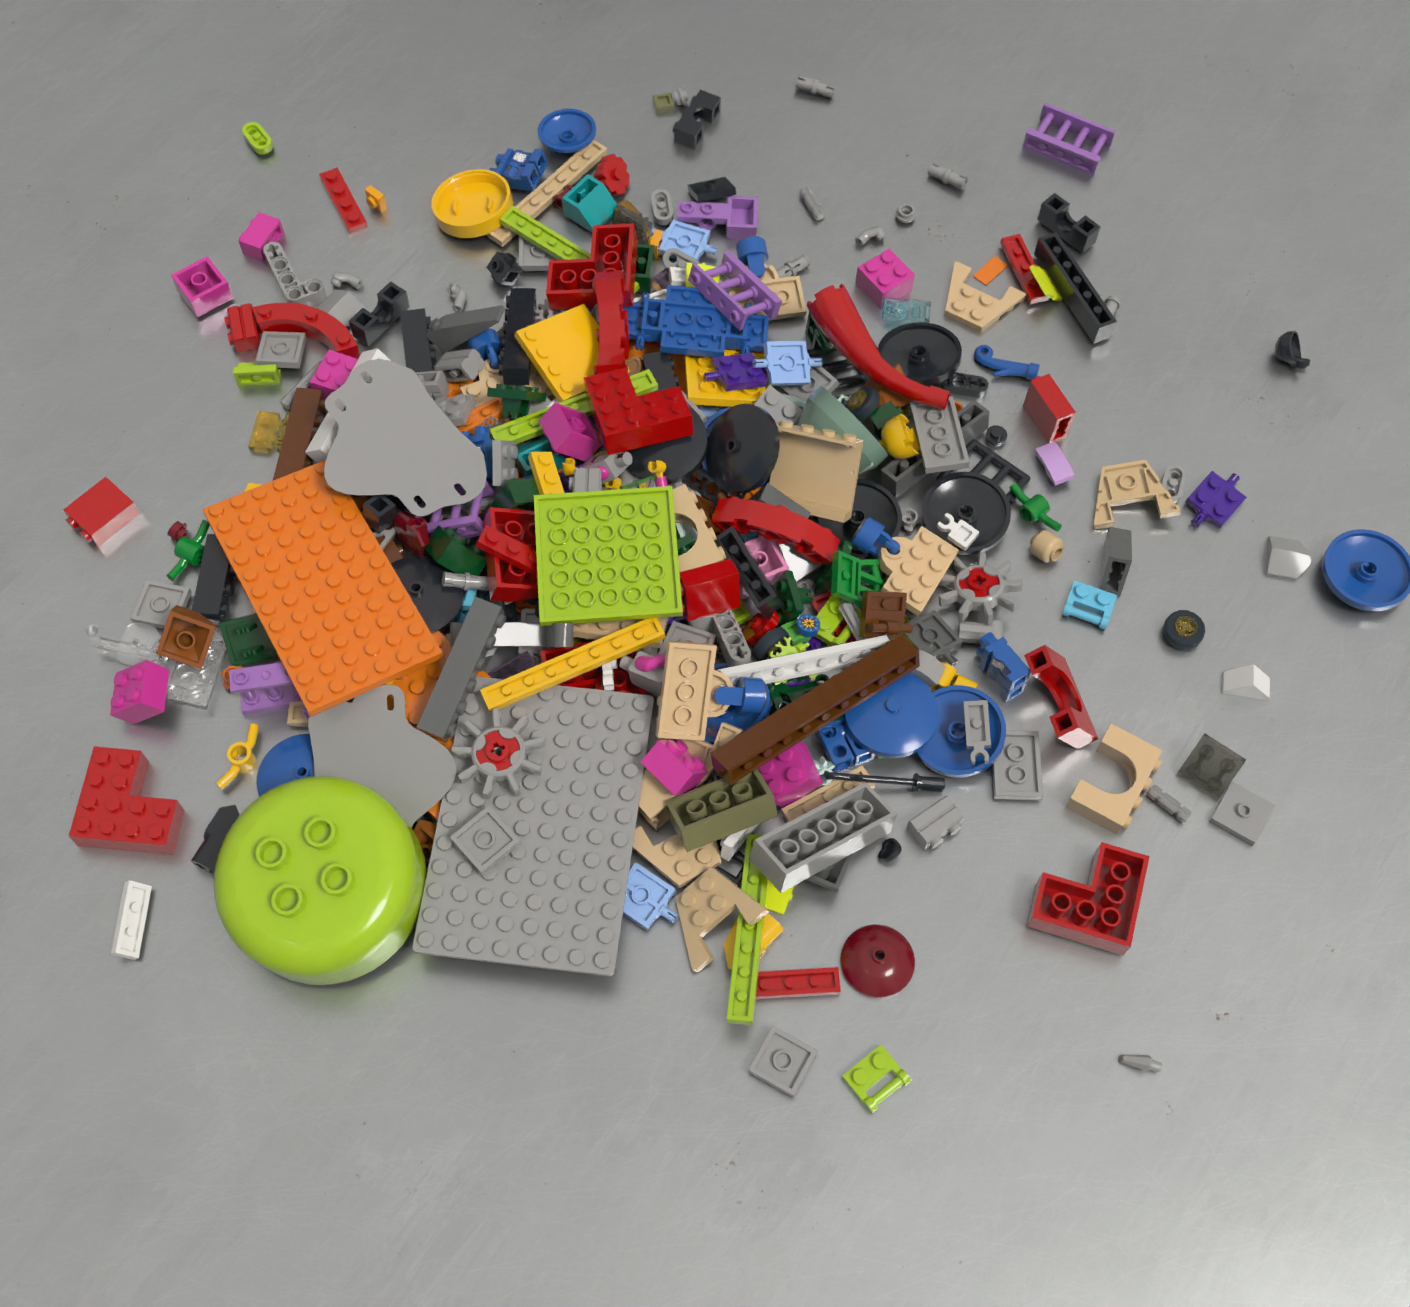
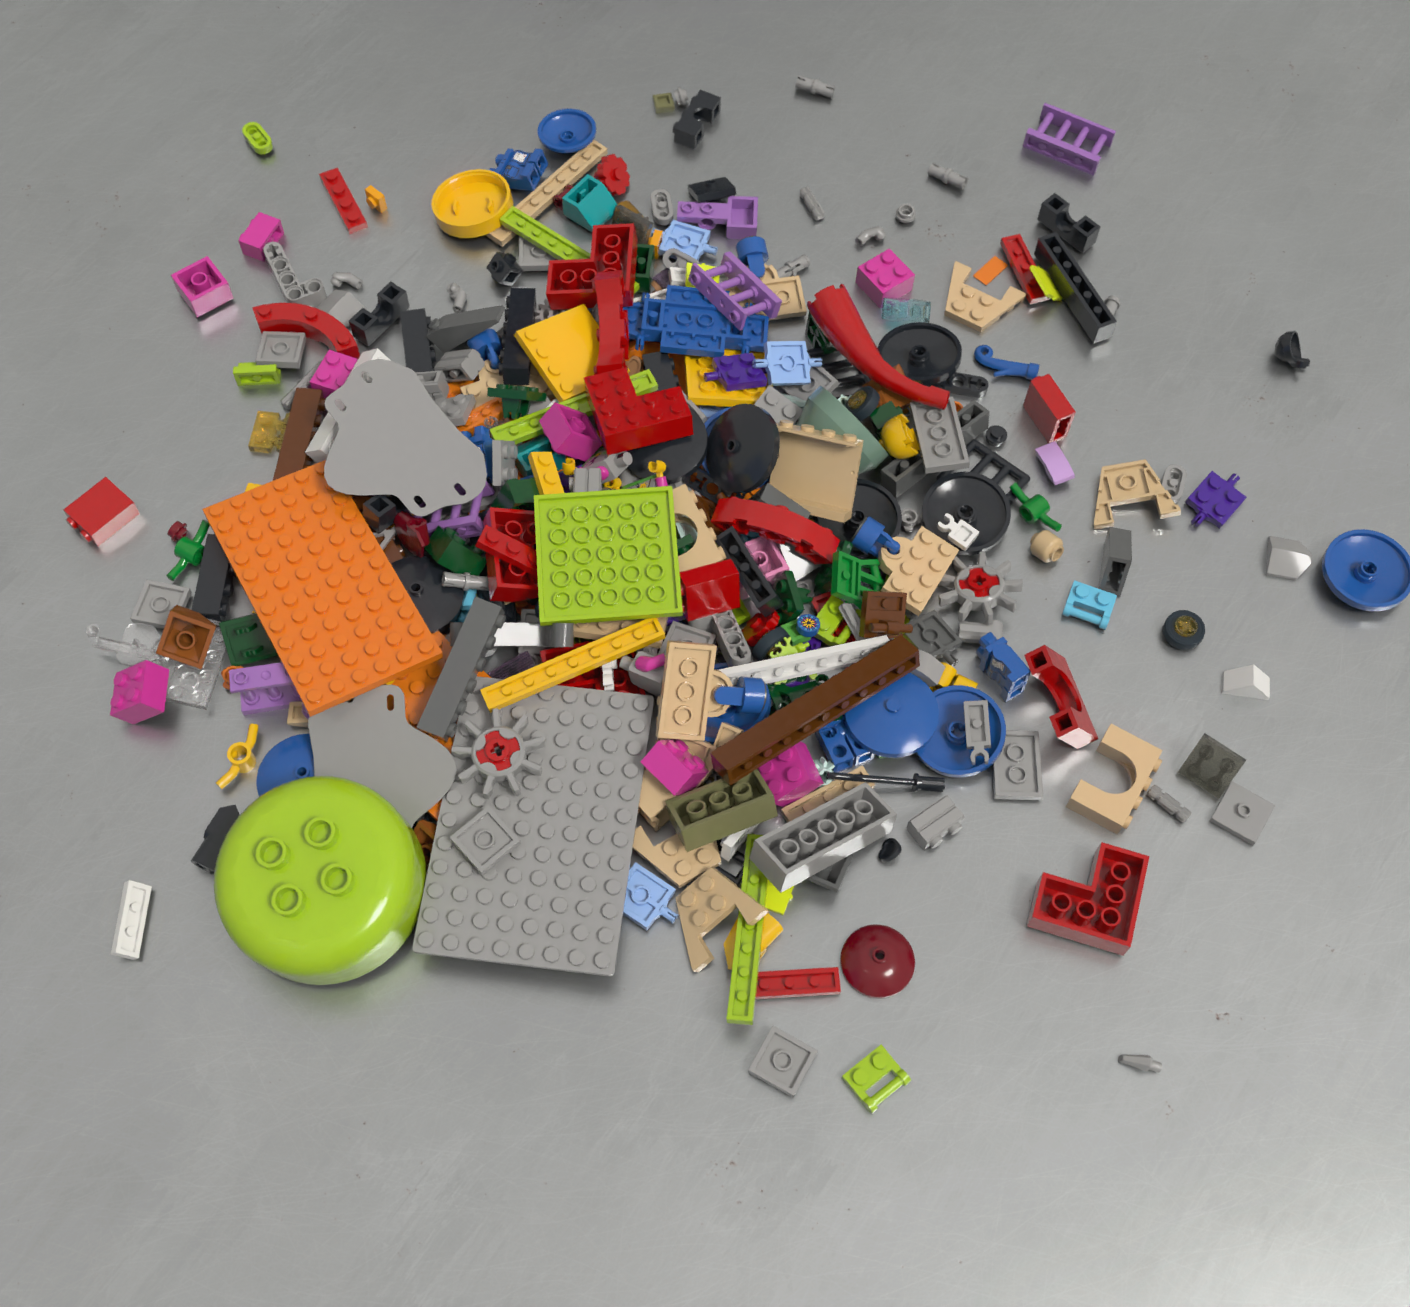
red brick [69,746,185,856] -> none
red brick [224,303,261,353] -> none

